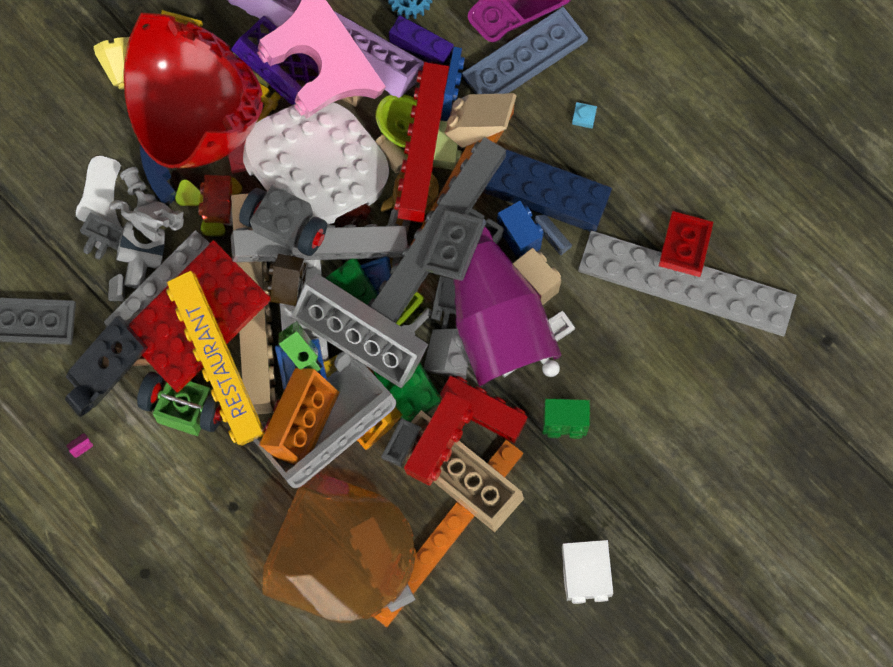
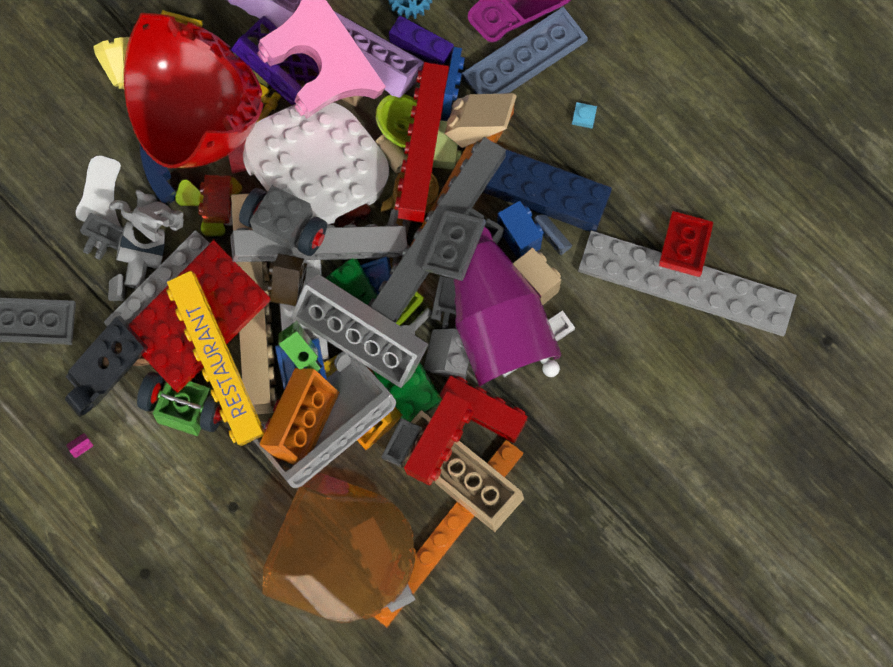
light grey bush [120,167,146,195] -> none
green brick [543,399,590,439] -> none
white brick [562,540,613,604] -> none

